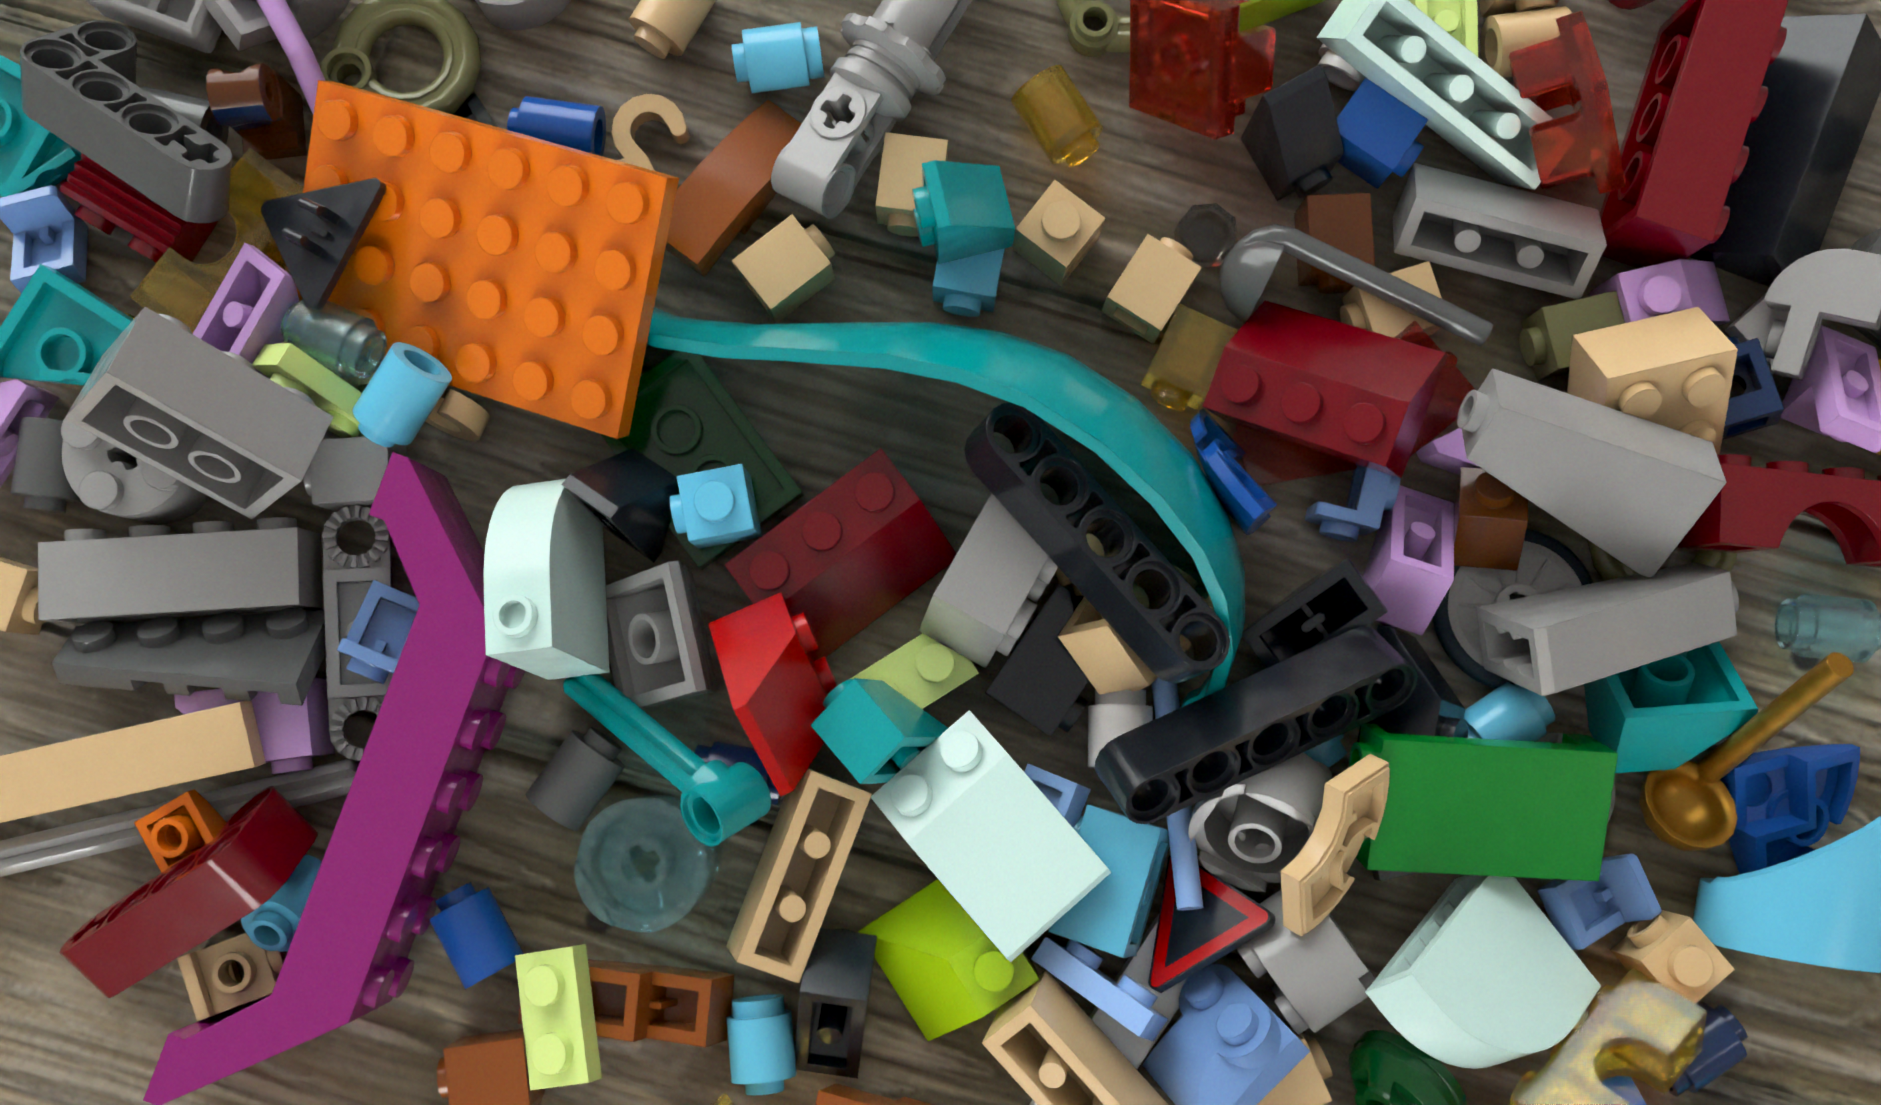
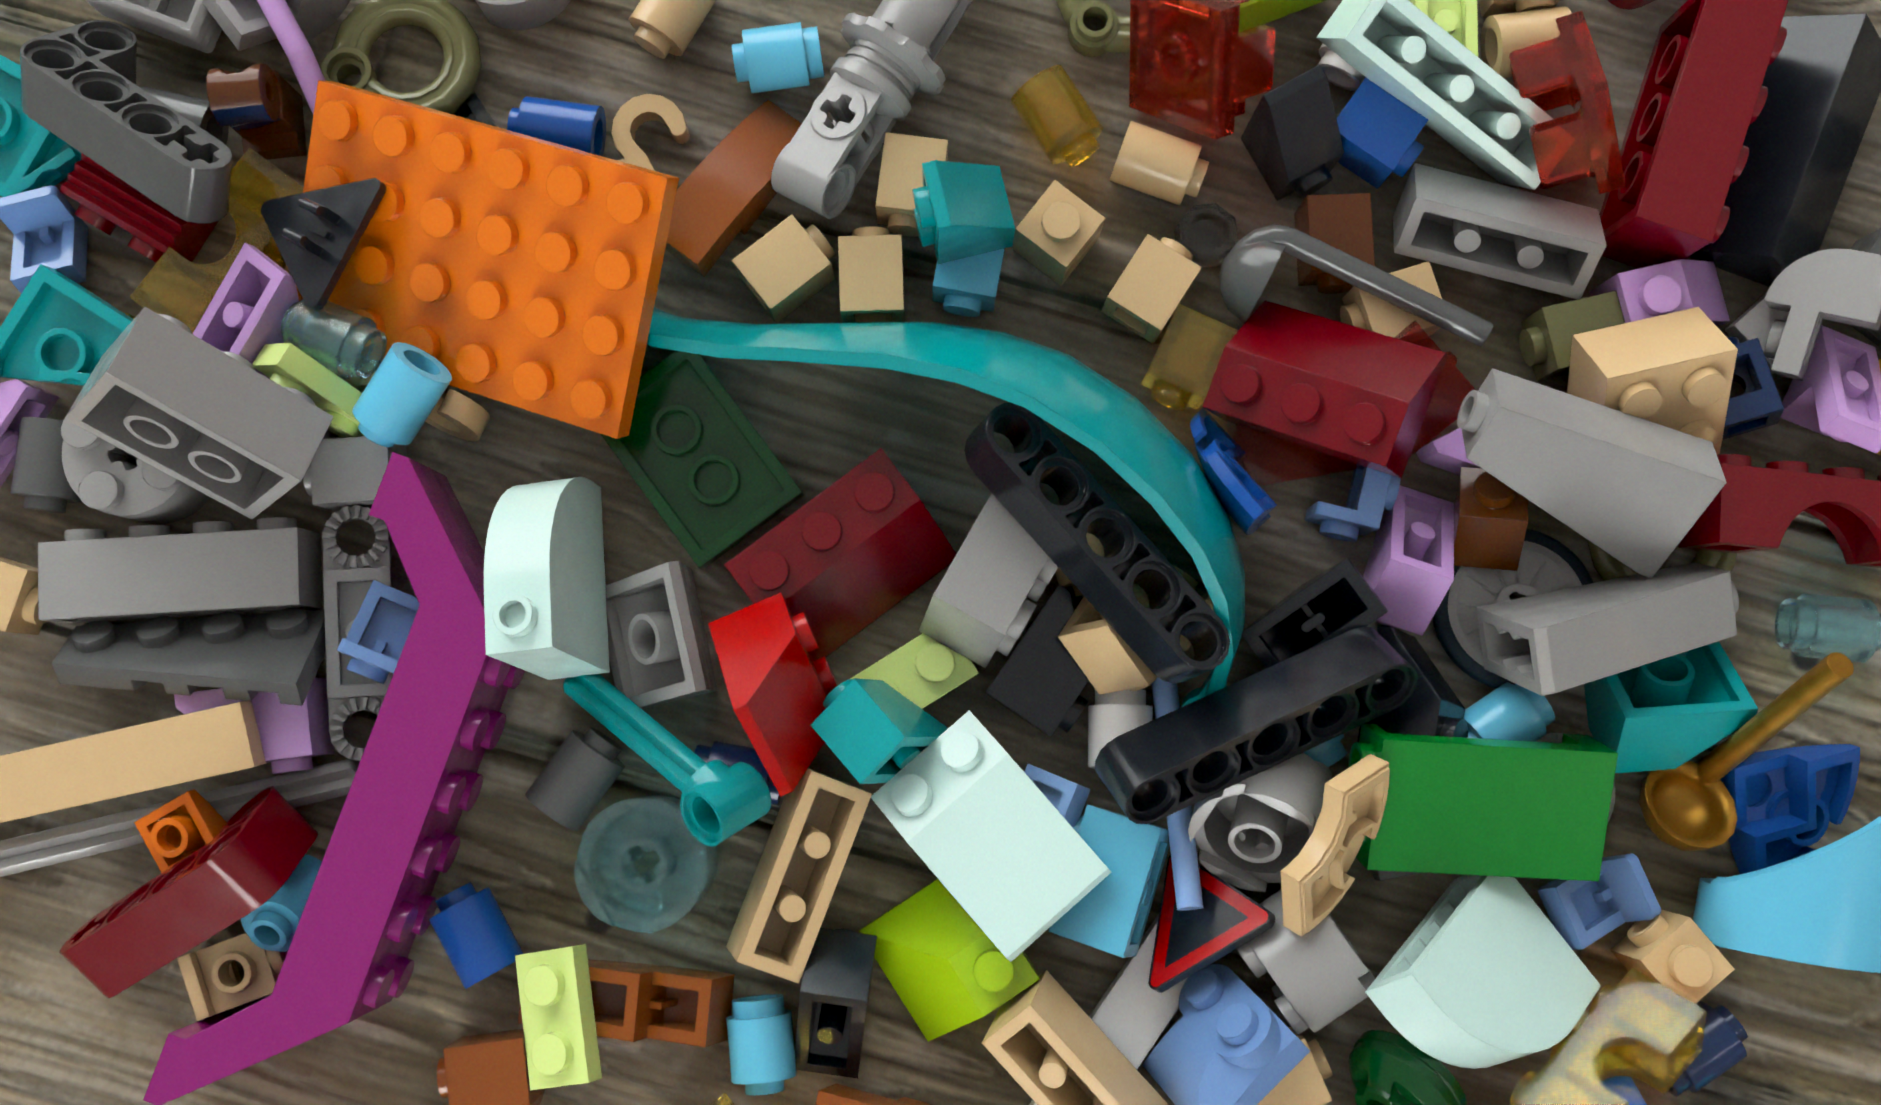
black slope [561,448,679,563] -> none
medium azure brick [670,464,762,549] -> none
light blue plate [1031,937,1168,1041] -> none
none -> tan brick [838,226,905,323]
none -> tan brick [1109,121,1209,206]

